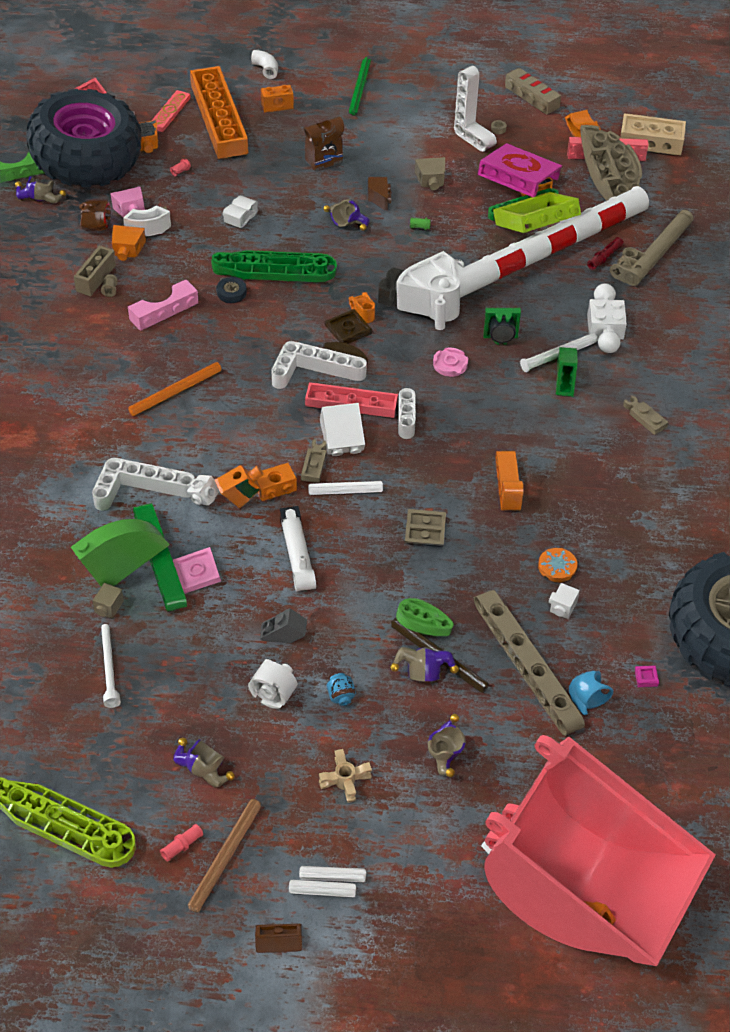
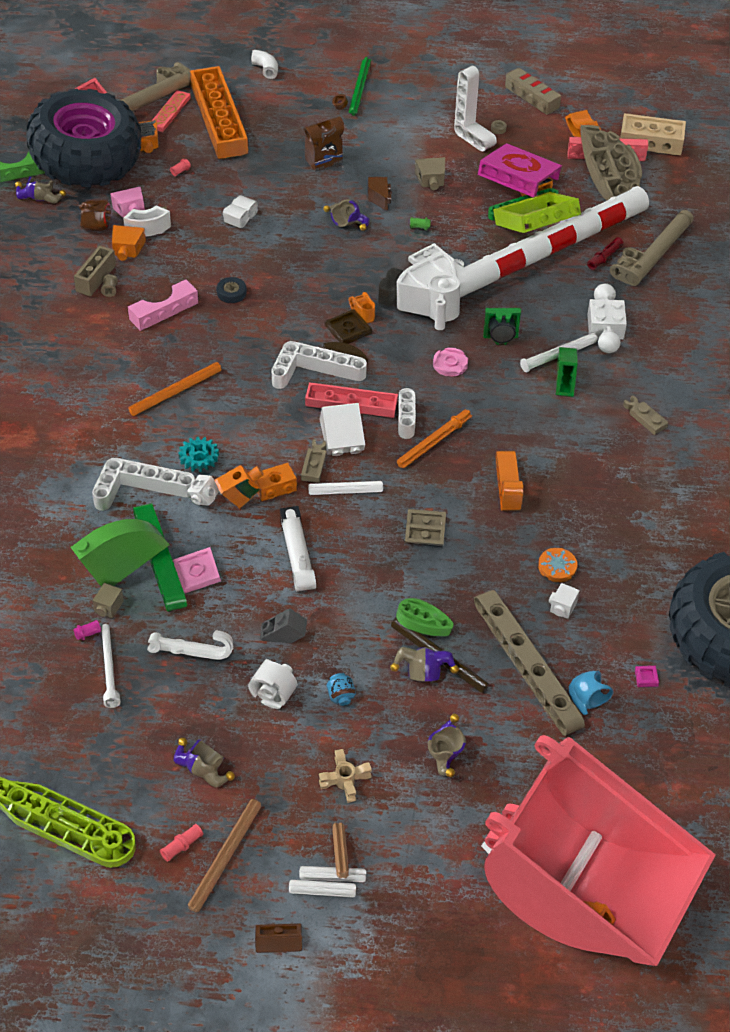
green beam [211,250,337,282] -> none
orange brick [261,85,294,113] -> none
none -> dark pink pin [74,620,101,641]
none -> dark tan piece [119,62,191,111]
none -> white piece [147,630,233,660]
none -> teal gear [178,436,219,472]
none -> reddish brown tile [332,94,348,110]
none -> medium nougat axle [333,823,349,879]
none -> orange axle [397,409,472,468]
none -> white plate [408,243,443,265]
none -> white axle [561,831,602,891]

